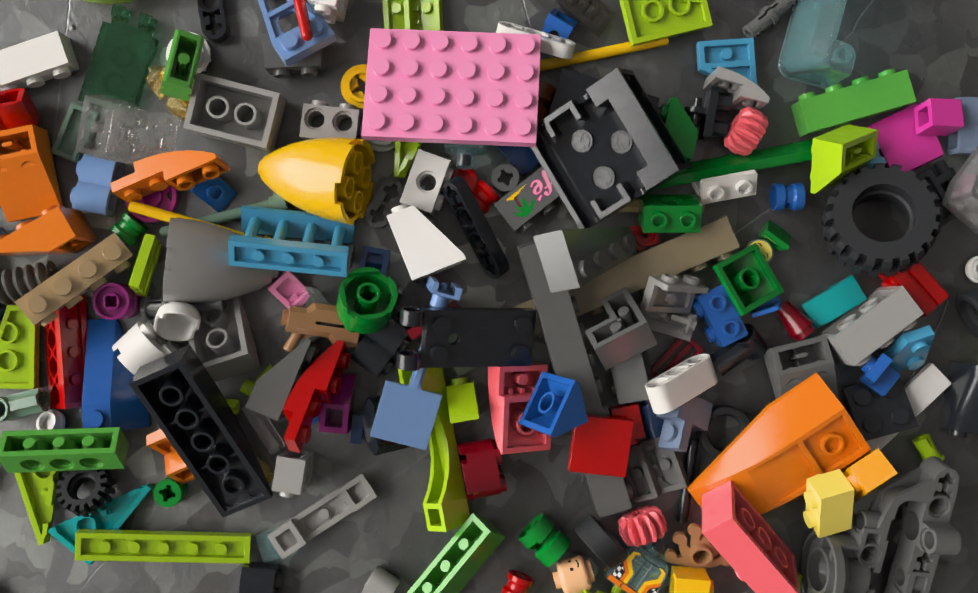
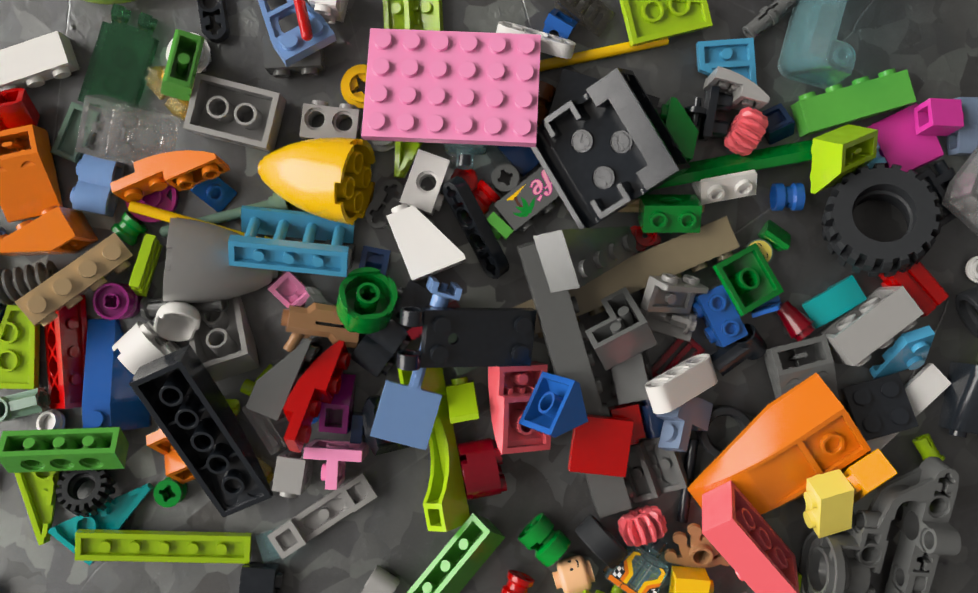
blue bracket [859,353,900,396] -> none
none -> bright pink bracket [303,439,369,490]
none -> bright green plate [486,211,514,241]
none -> dark blue slope [762,103,795,145]

